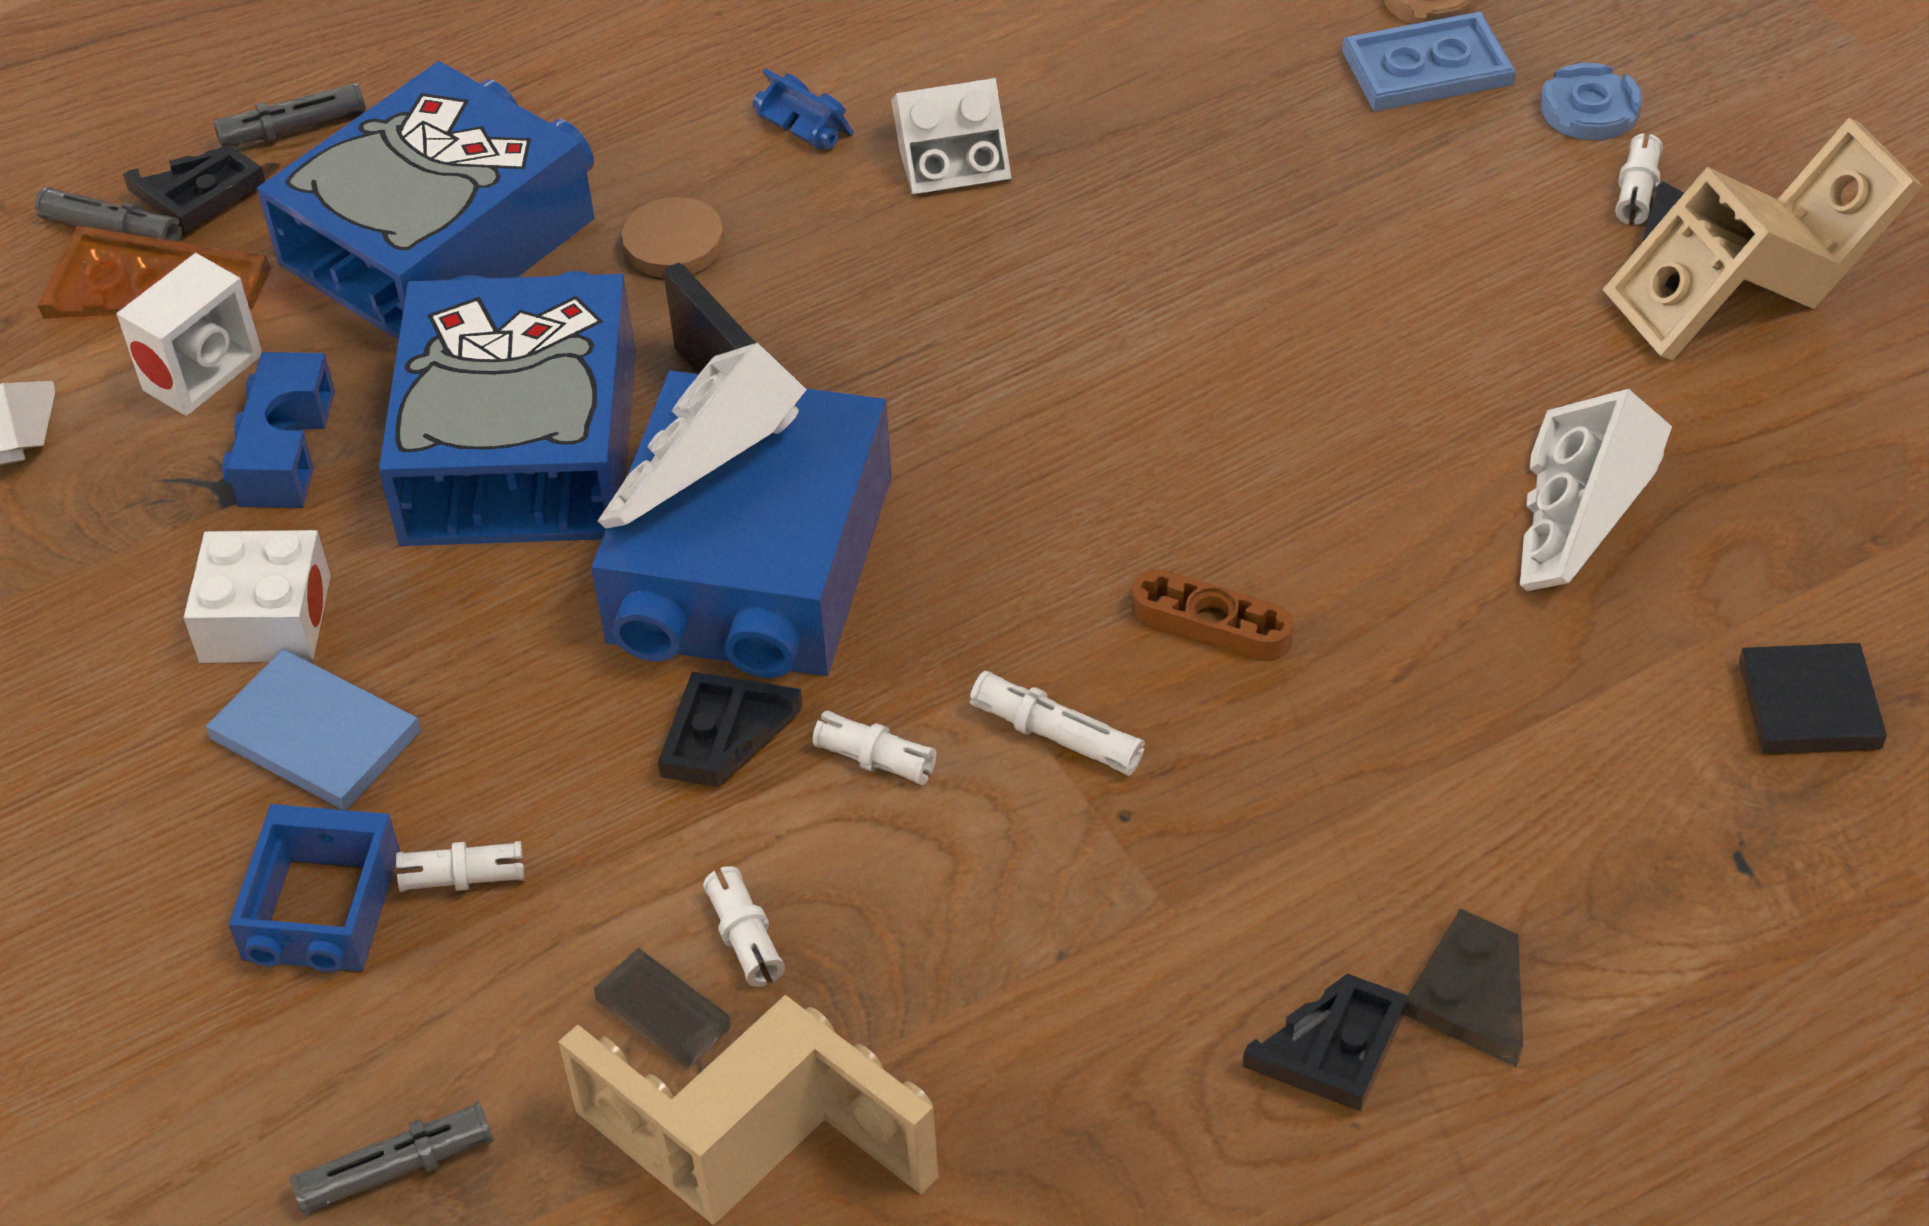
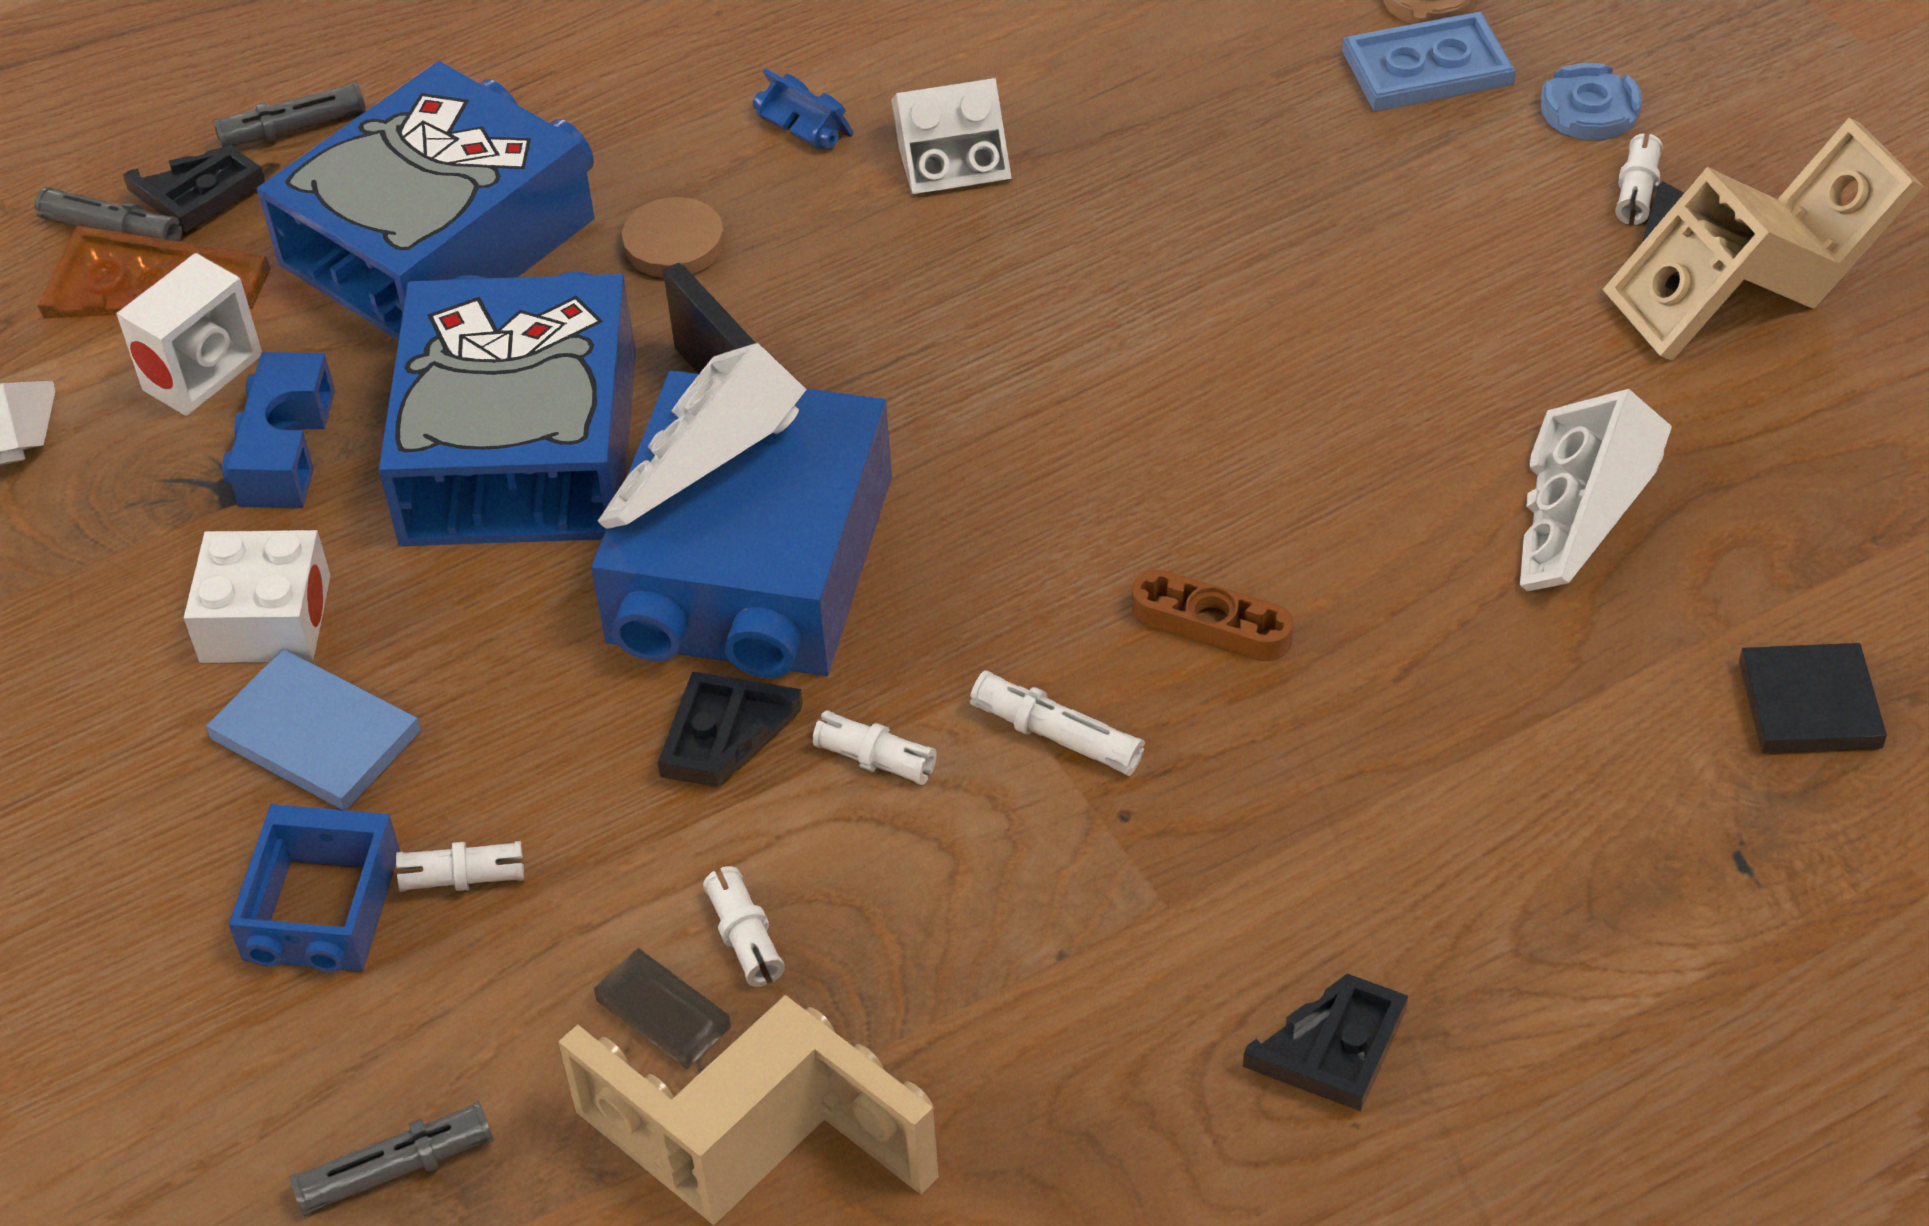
clear smoke wing [1404,908,1523,1067] -> none

